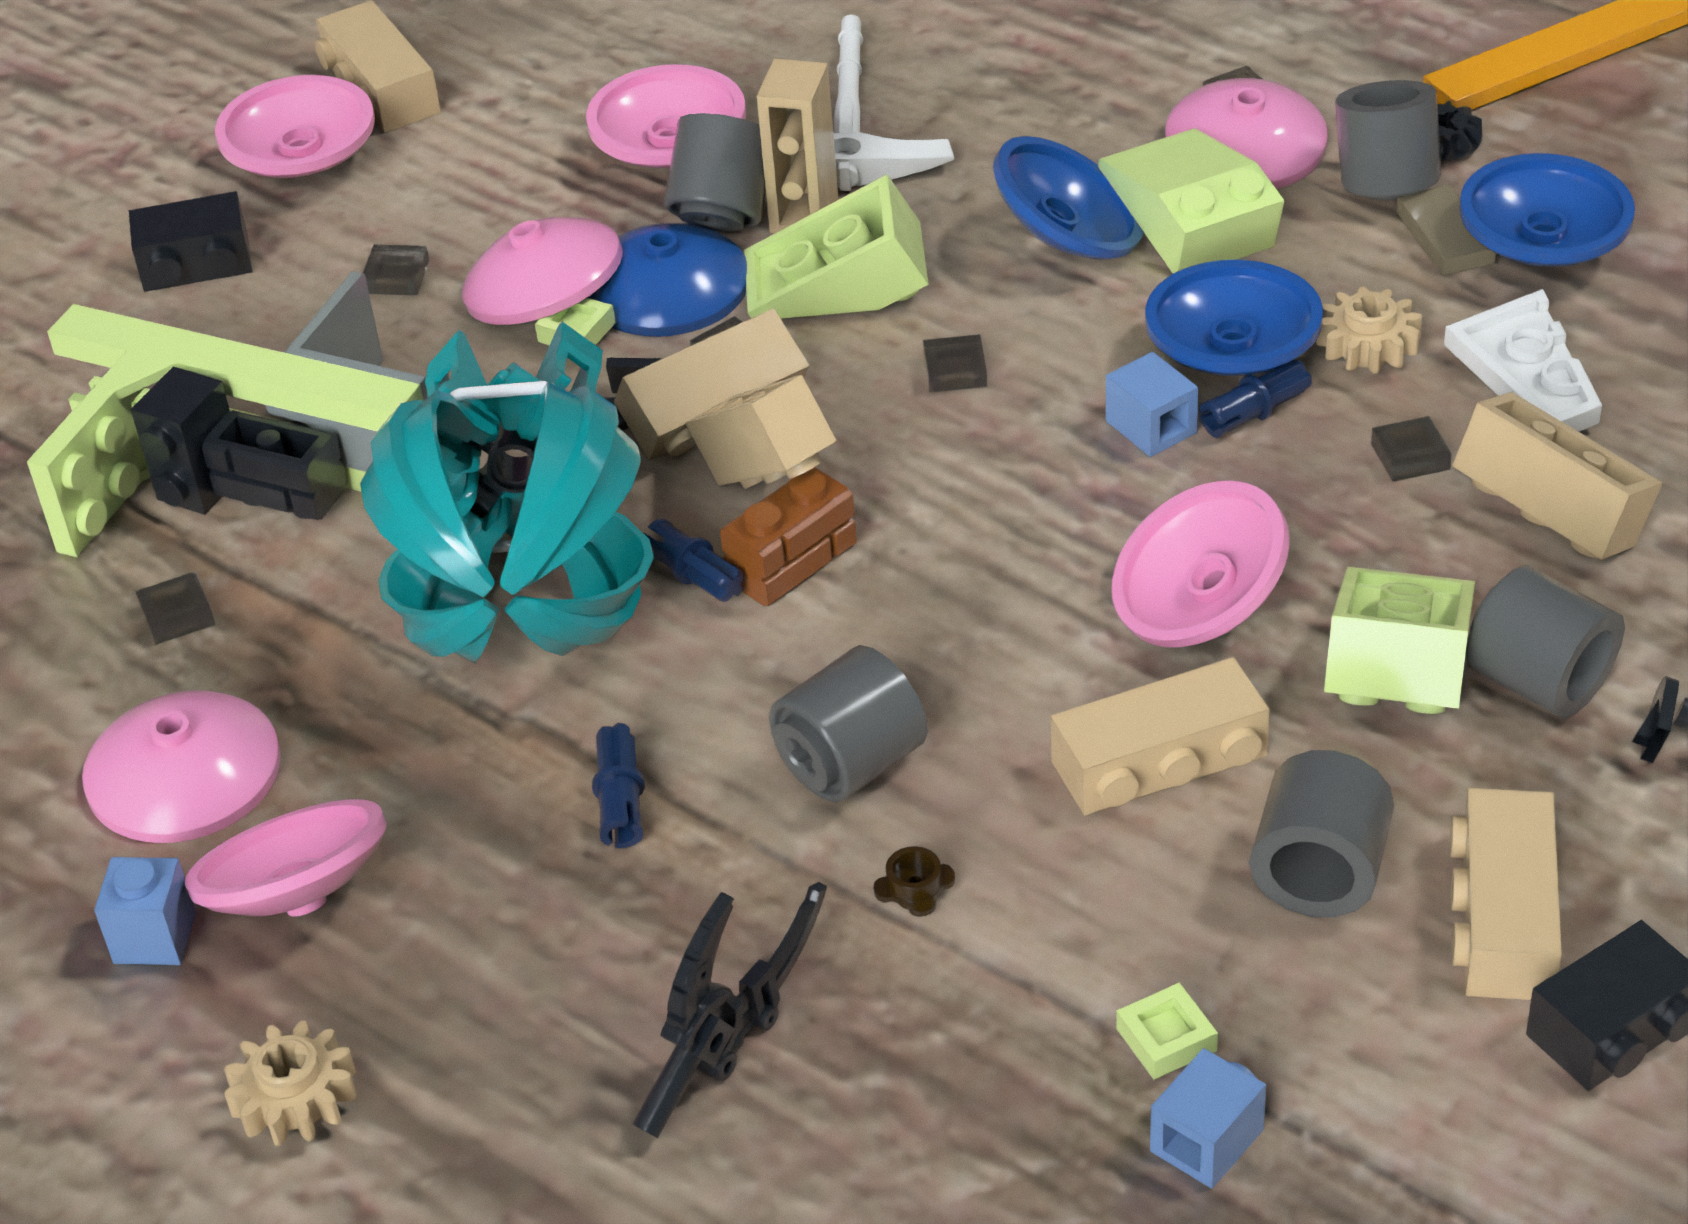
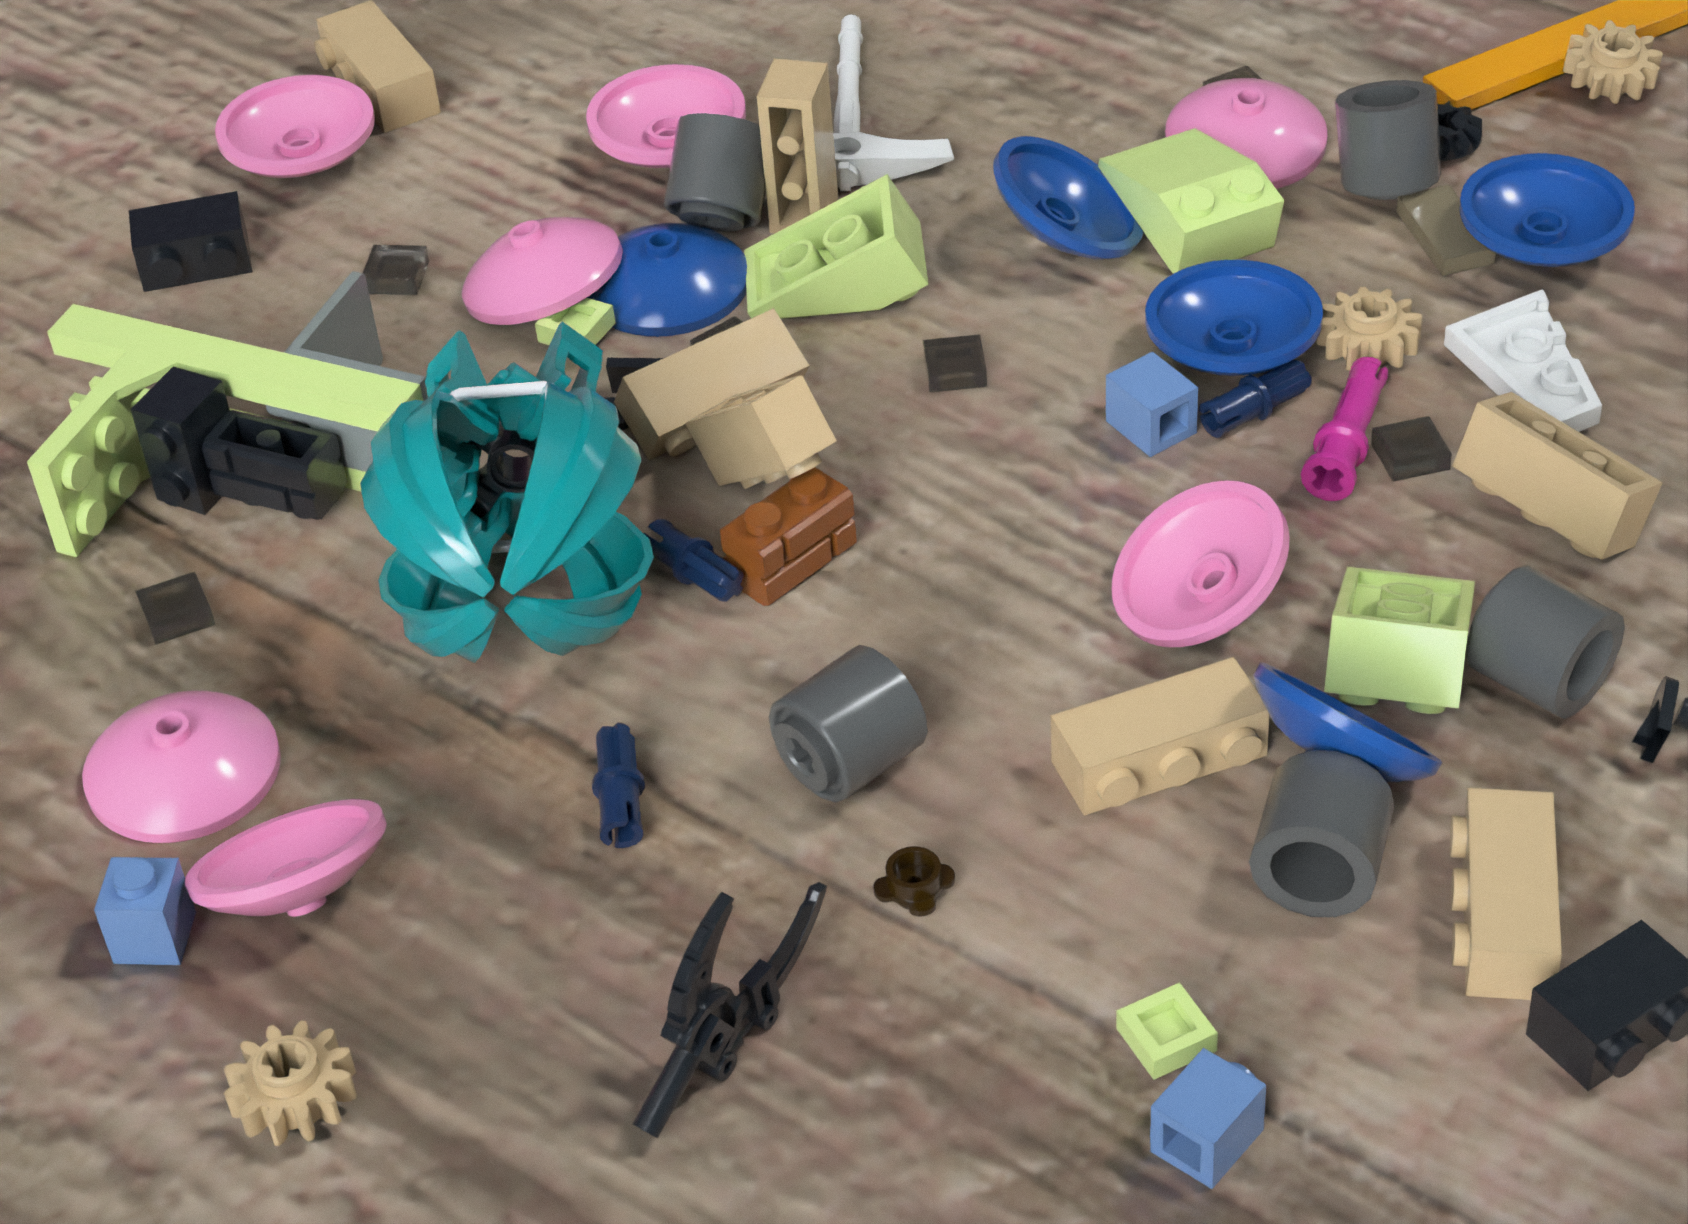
none -> blue dish [1253,662,1442,783]
none -> dark pink pin [1300,357,1389,501]
none -> tan gear [1563,20,1663,104]

